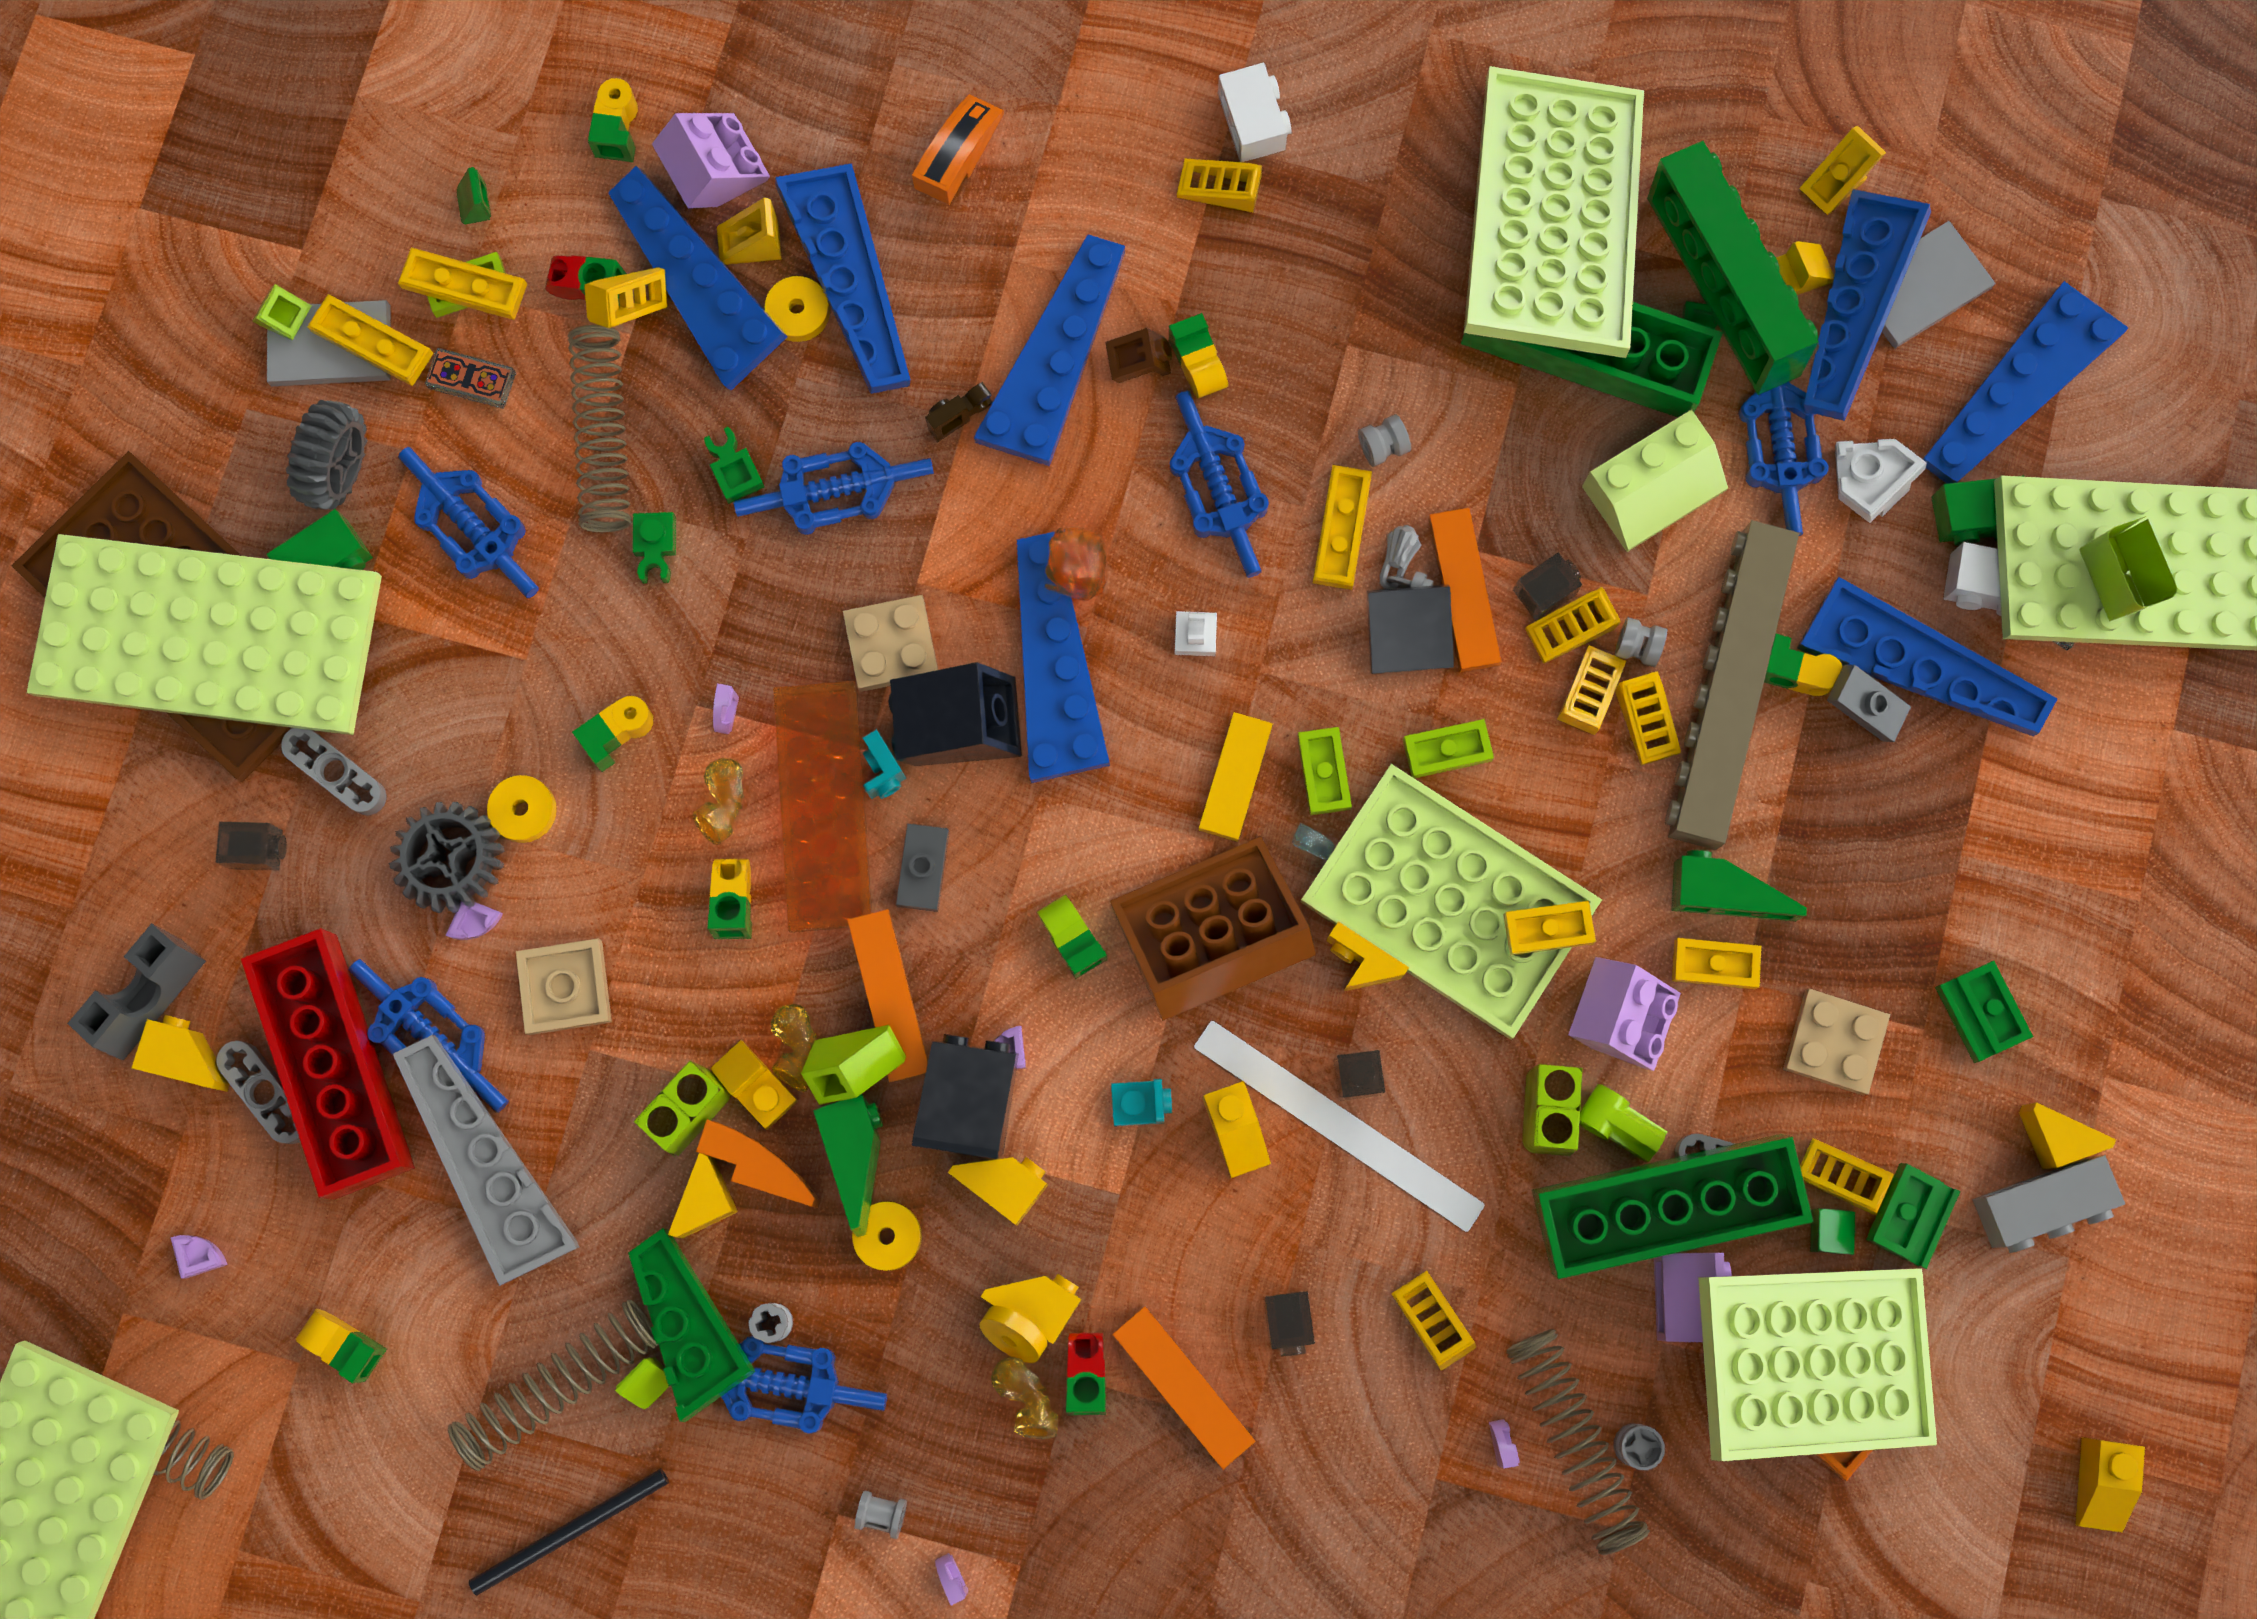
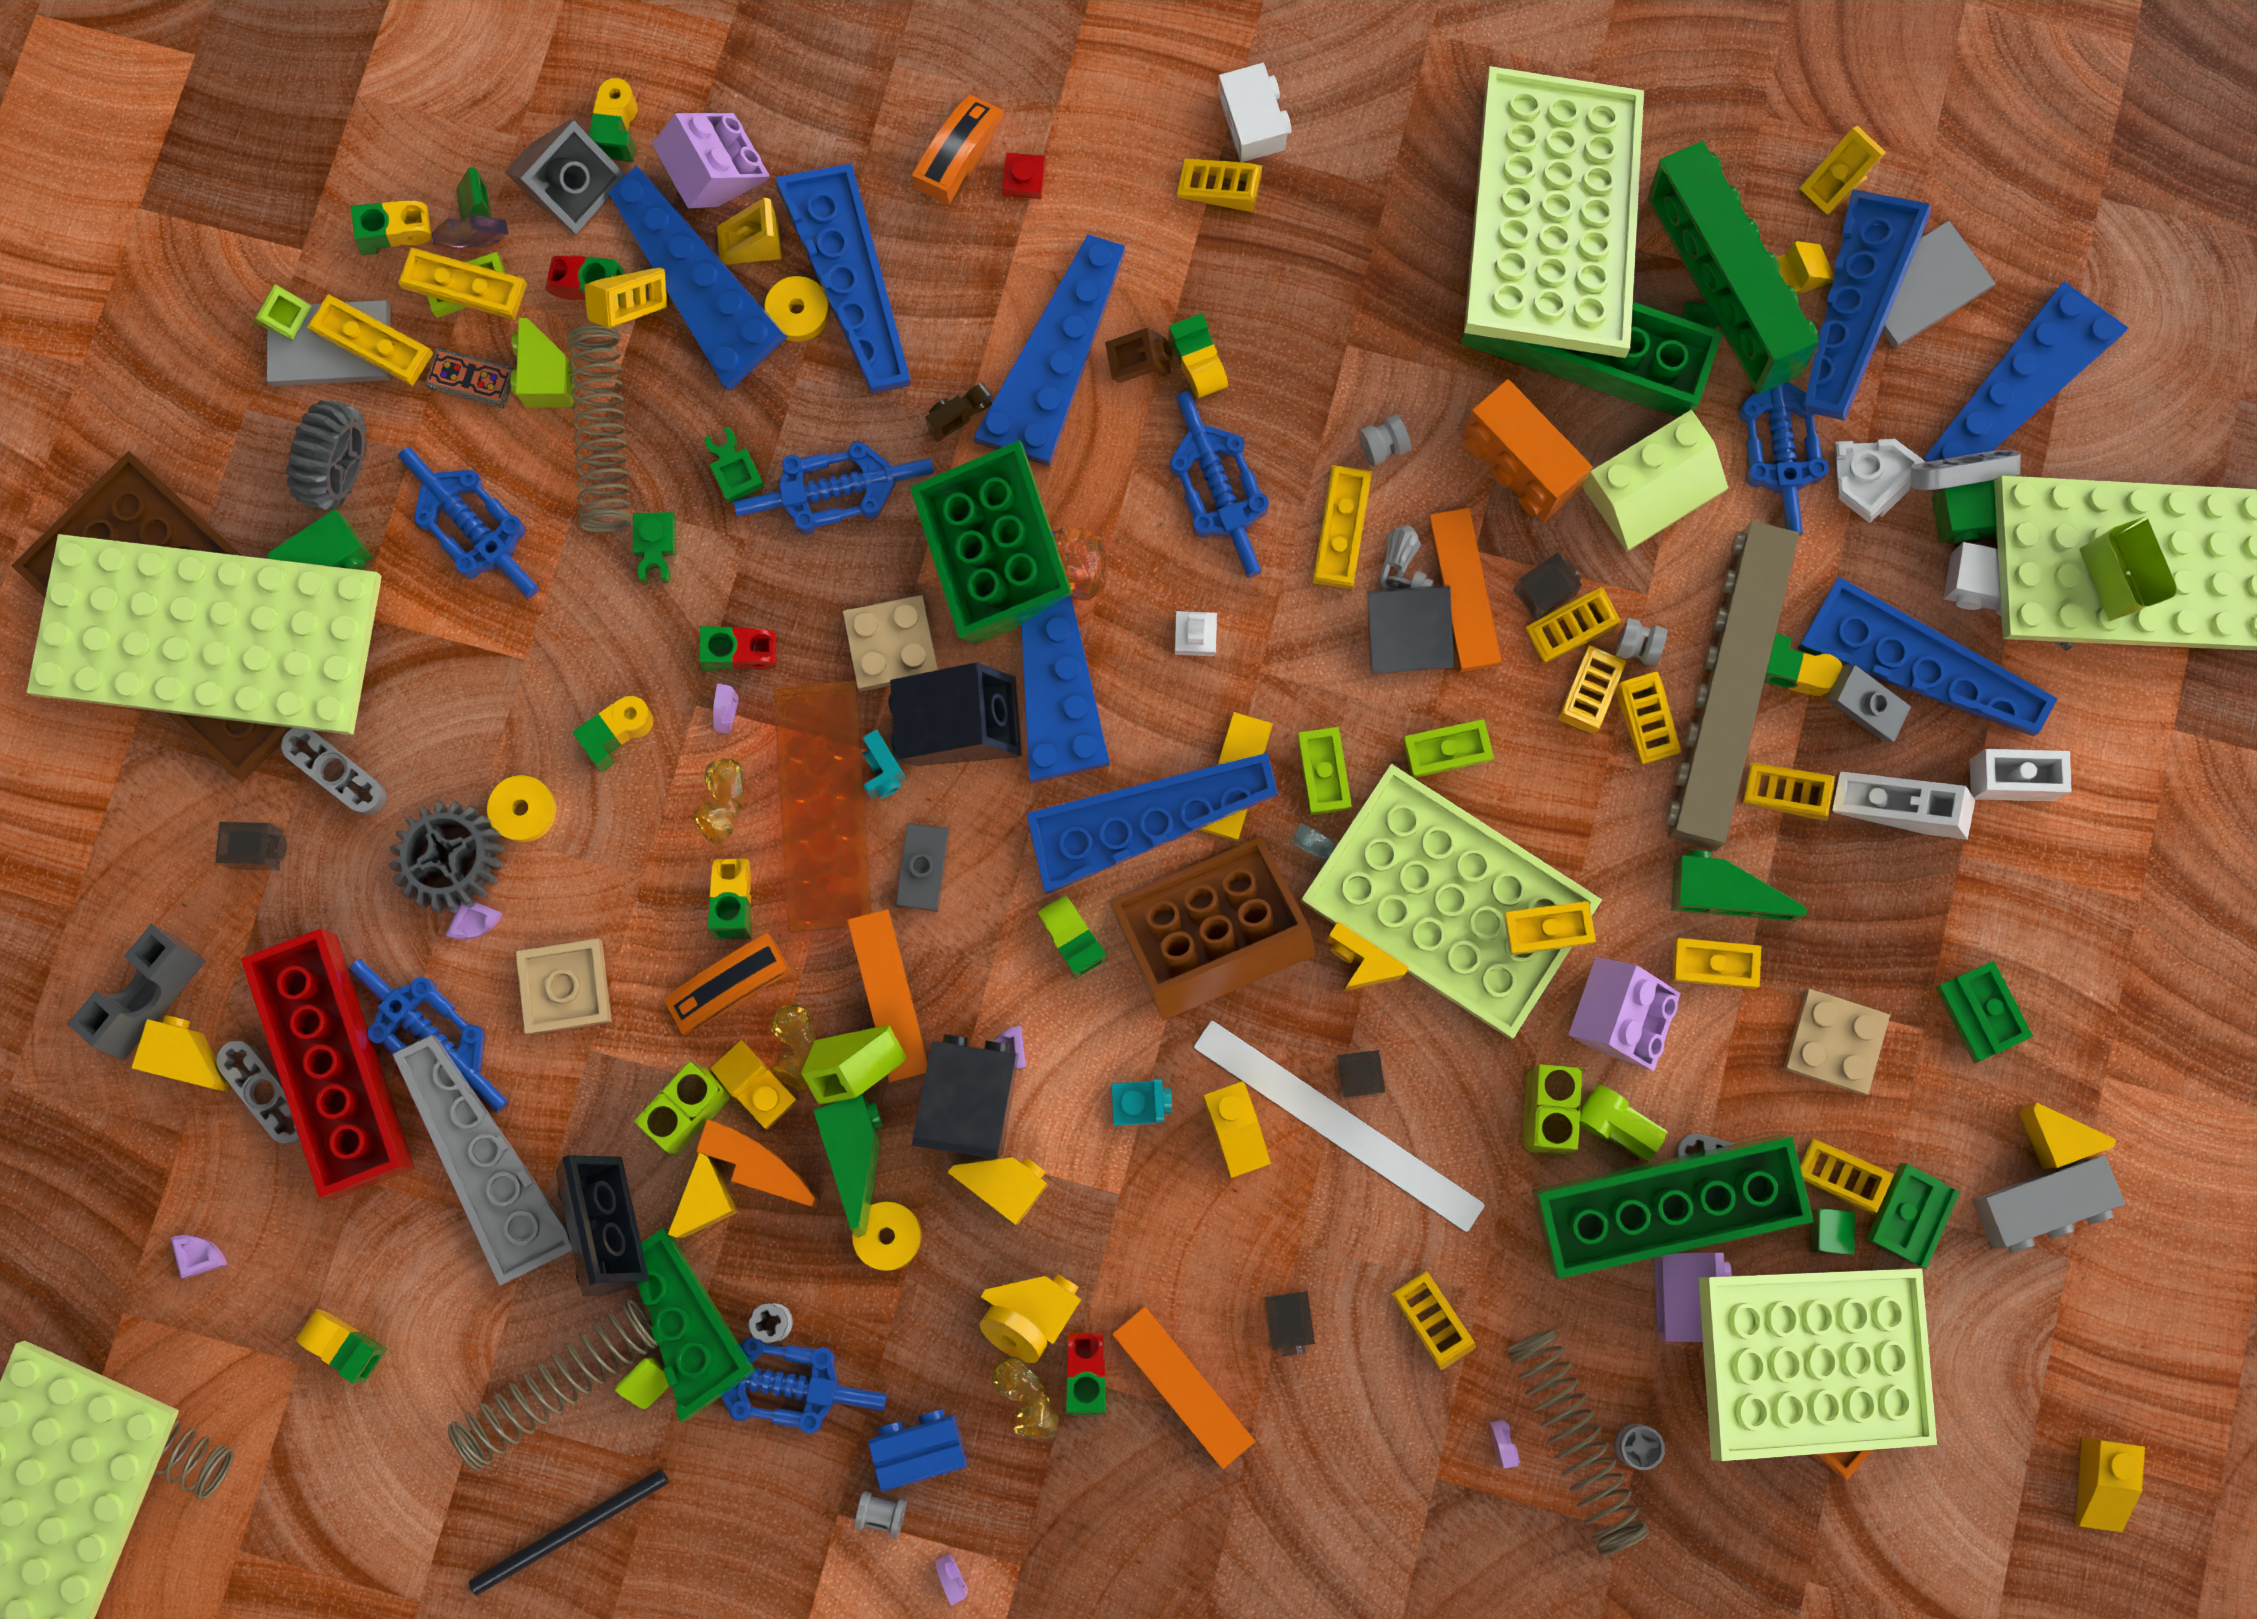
none -> leg [350,201,432,255]
none -> slope [431,215,509,248]
none -> dark grey slope [505,119,626,234]
none -> lime slope [511,318,574,408]
none -> black slope [555,1155,649,1297]
none -> orange slope [663,932,792,1036]
none -> leg [699,626,777,672]
none -> blue brick [868,1409,968,1492]
none -> green slope [910,440,1073,645]
none -> red plate [1002,152,1046,199]
none -> blue wing [1026,753,1278,894]
none -> orange brick [1462,379,1593,523]
none -> yellow slope [1743,762,1835,821]
none -> white slope [1832,771,1975,840]
none -> light grey beam [1911,450,2021,490]
none -> white brick [1970,749,2072,802]

